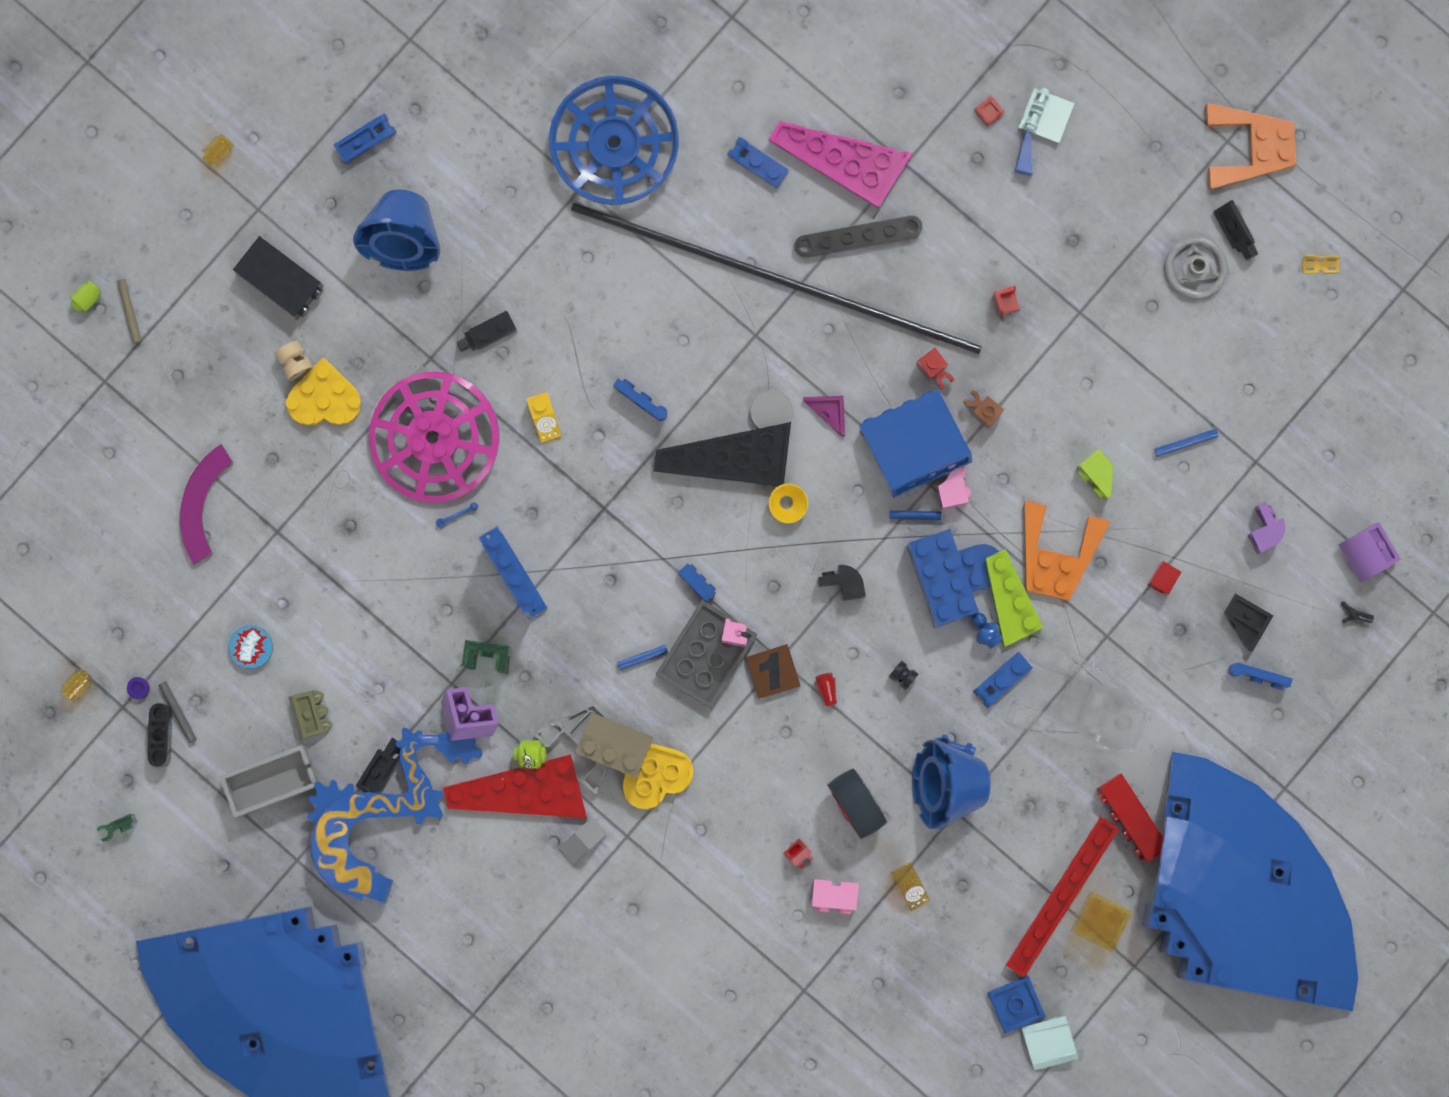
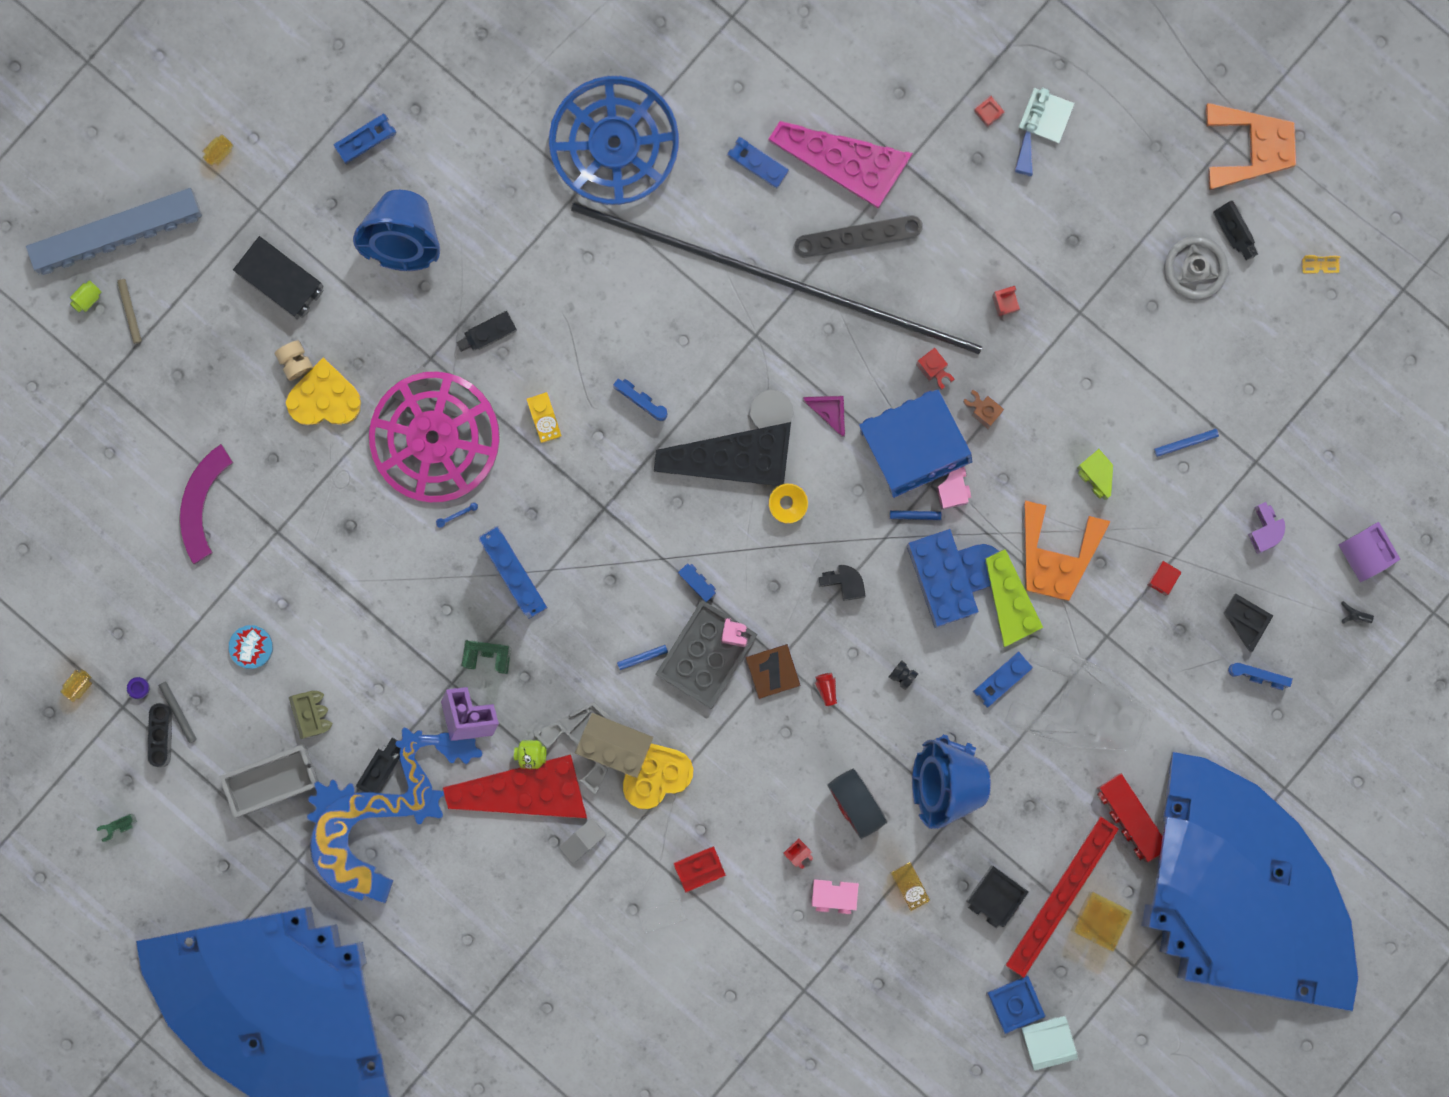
blue animal [972,613,1003,649] -> none
none -> sand blue brick [26,188,202,275]
none -> red plate [673,846,726,893]
none -> black piece [966,865,1029,929]

